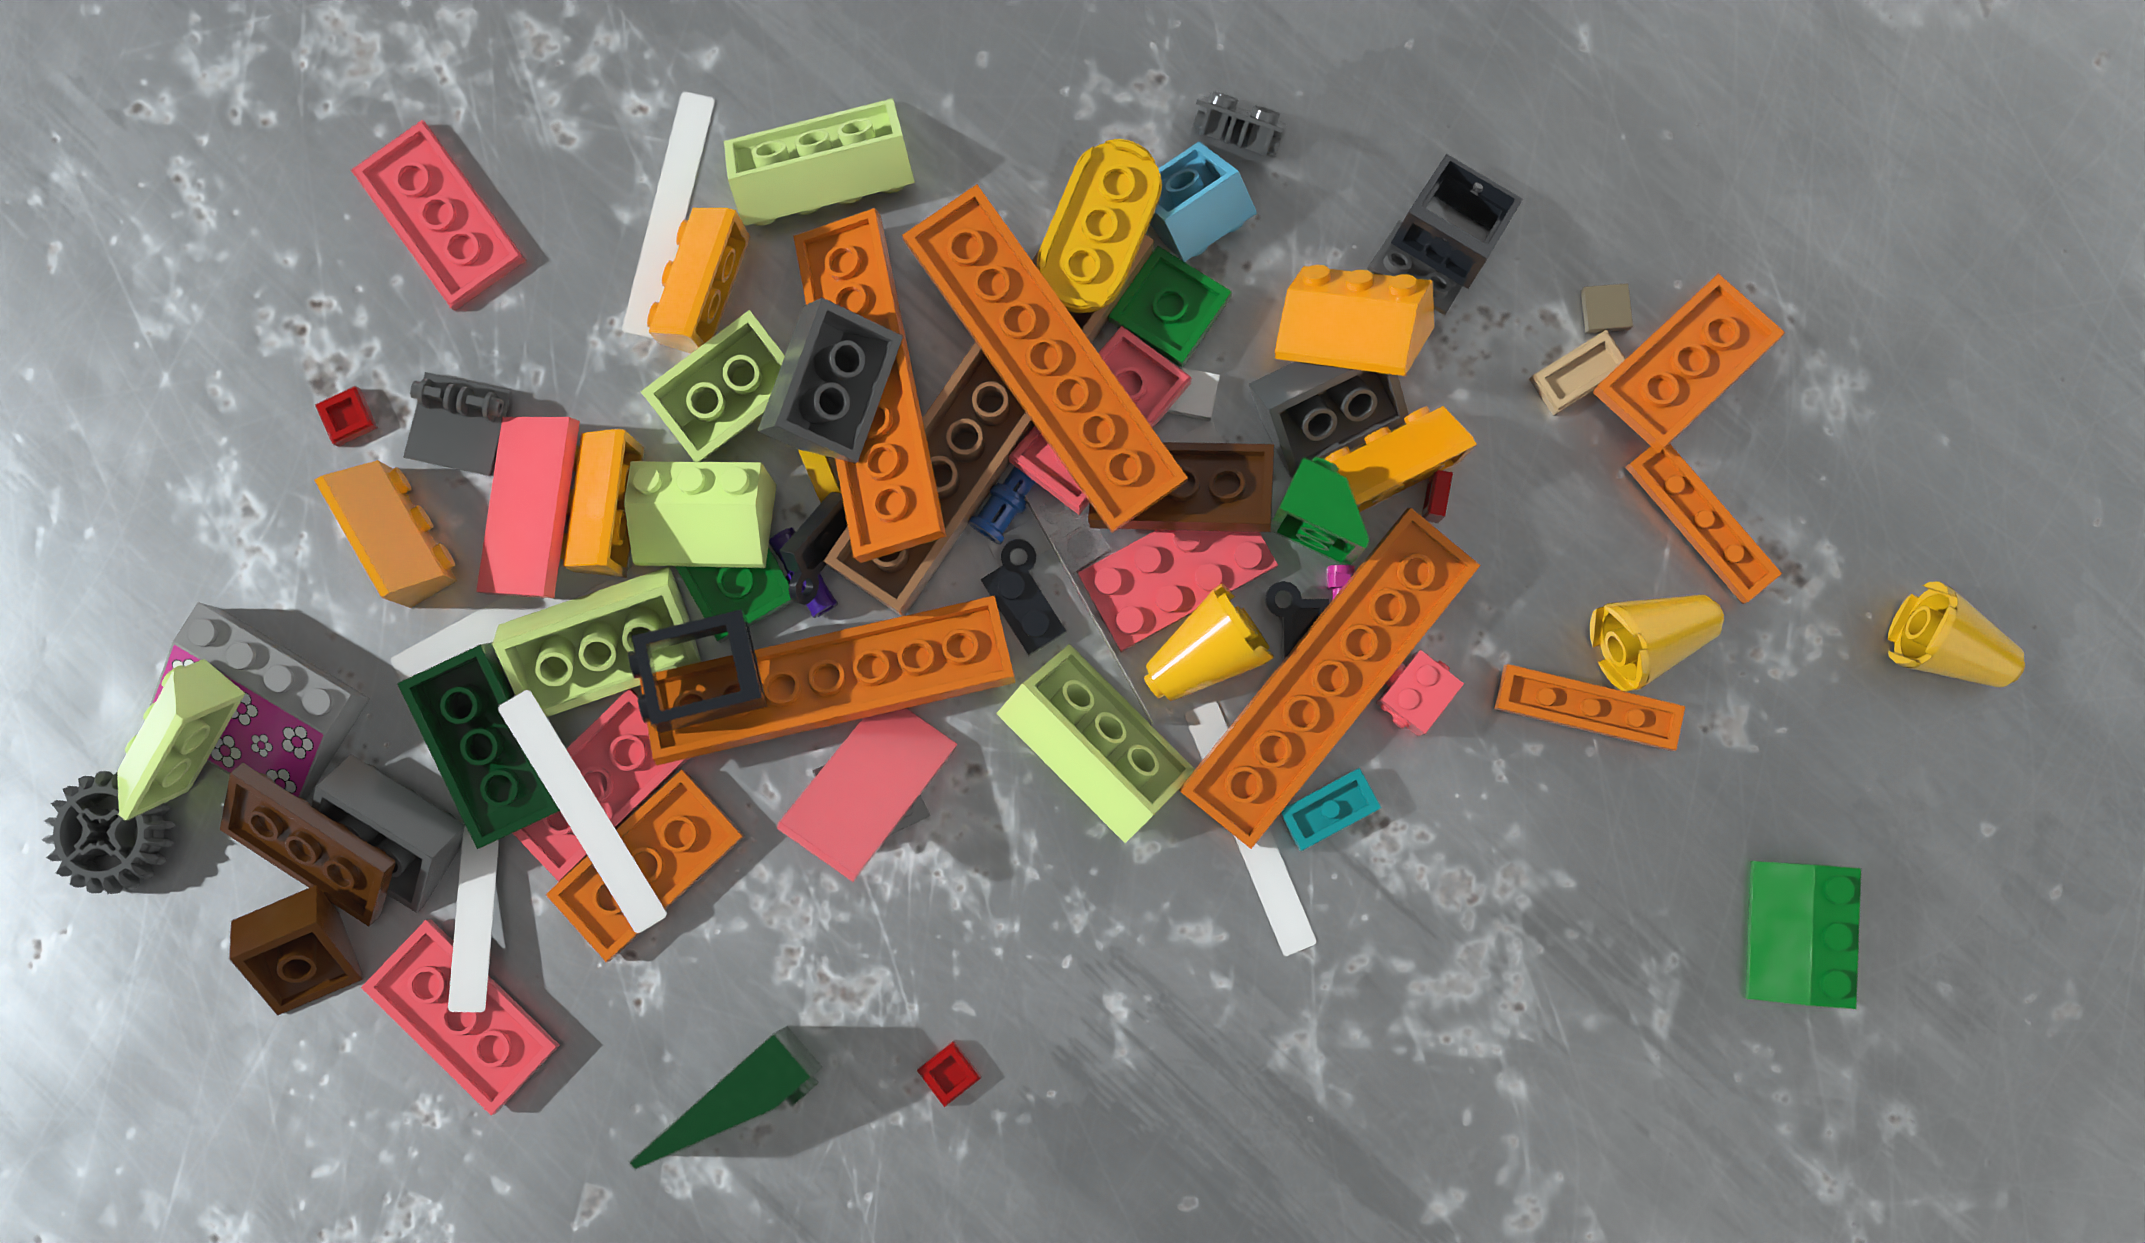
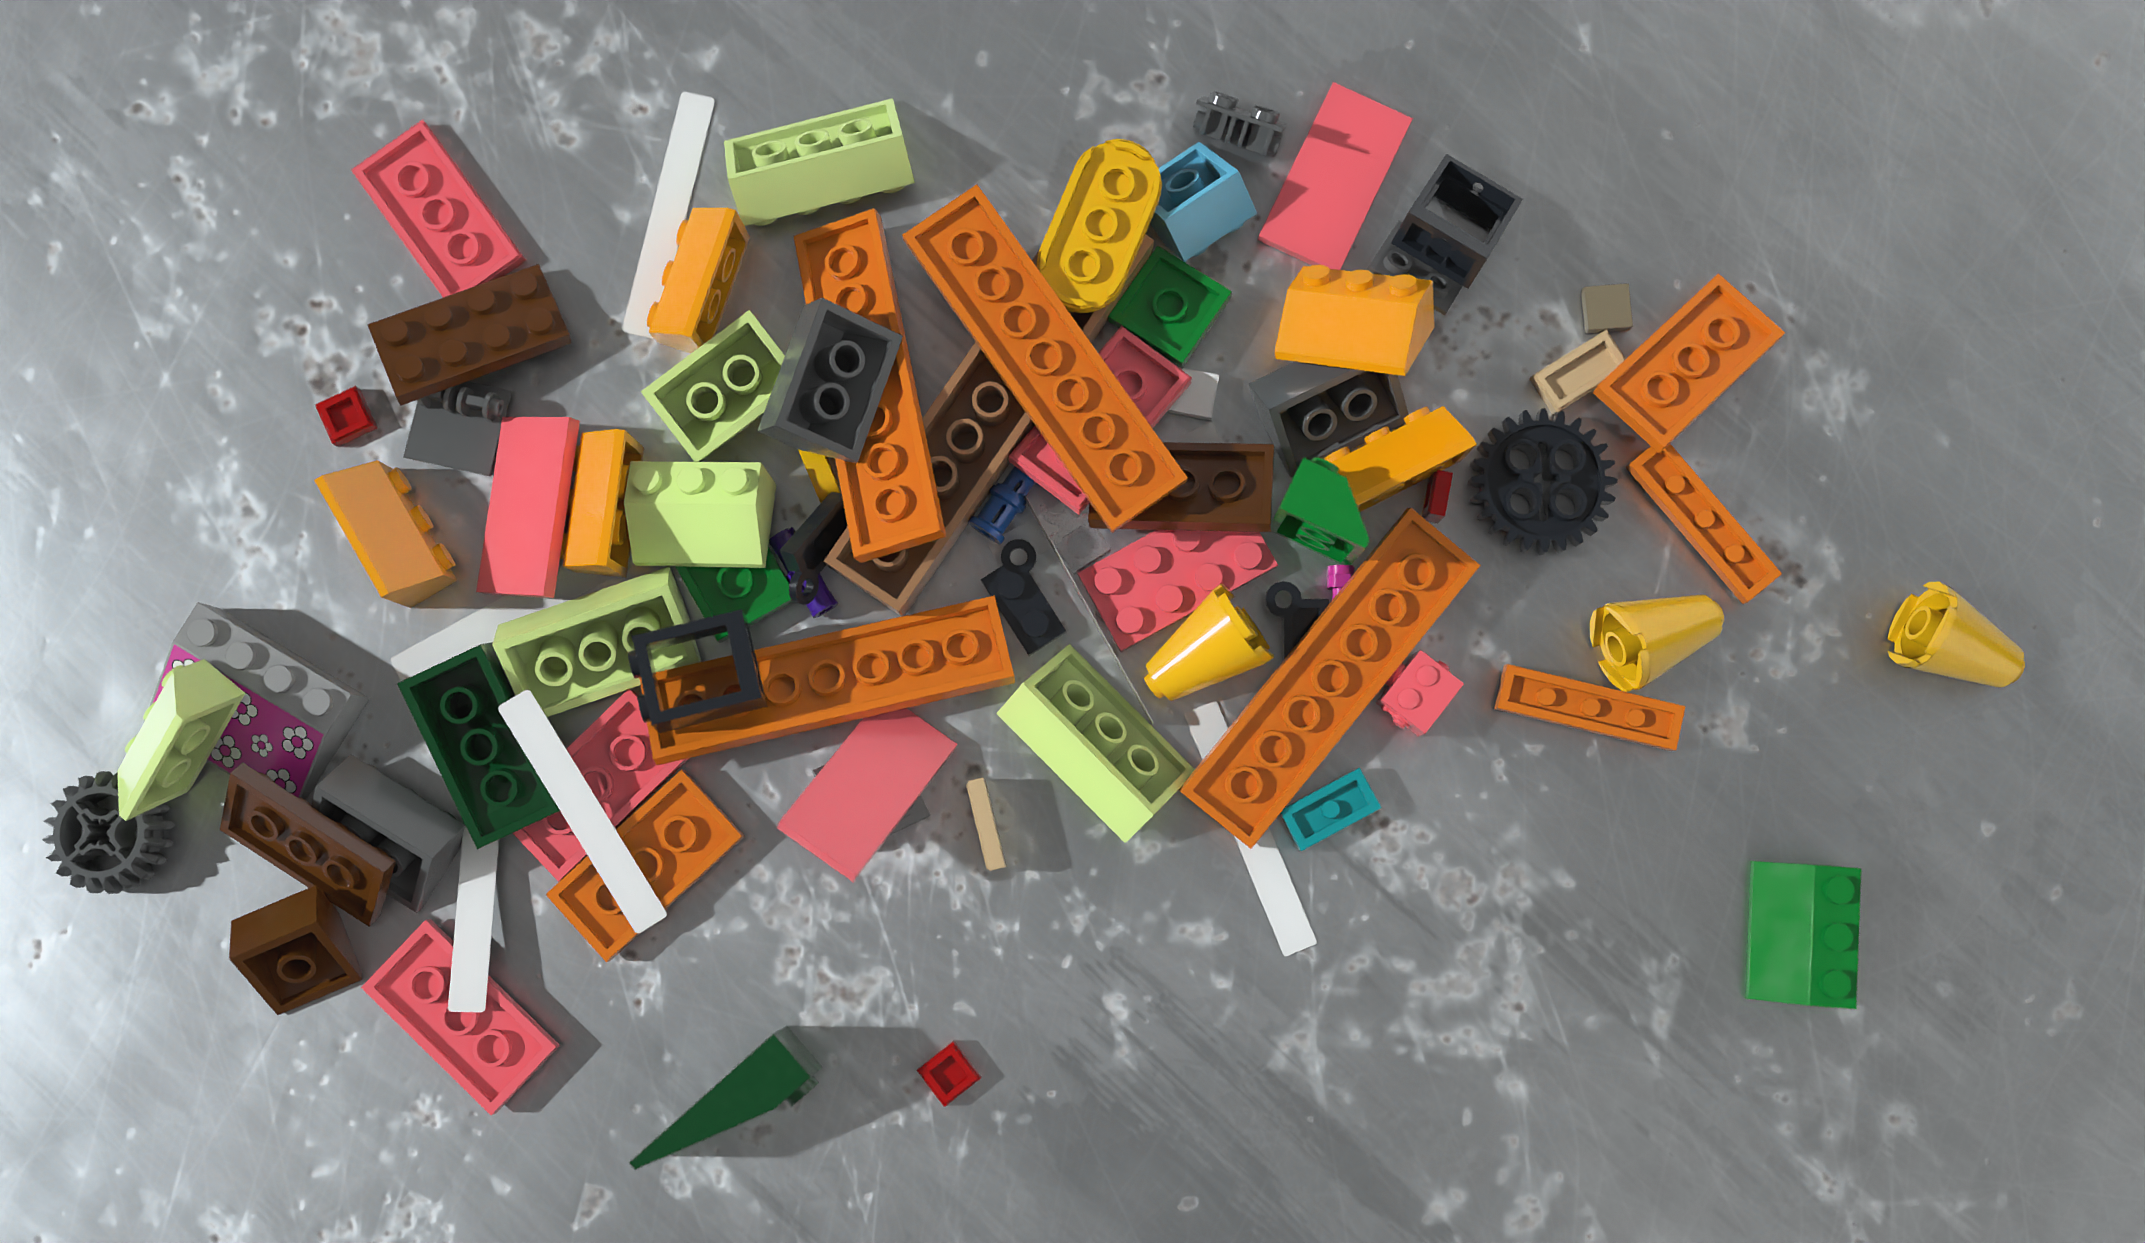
none -> reddish brown plate [367,264,572,406]
none -> tan tile [966,777,1007,871]
none -> coral tile [1257,82,1413,270]
none -> black gear [1468,408,1618,555]

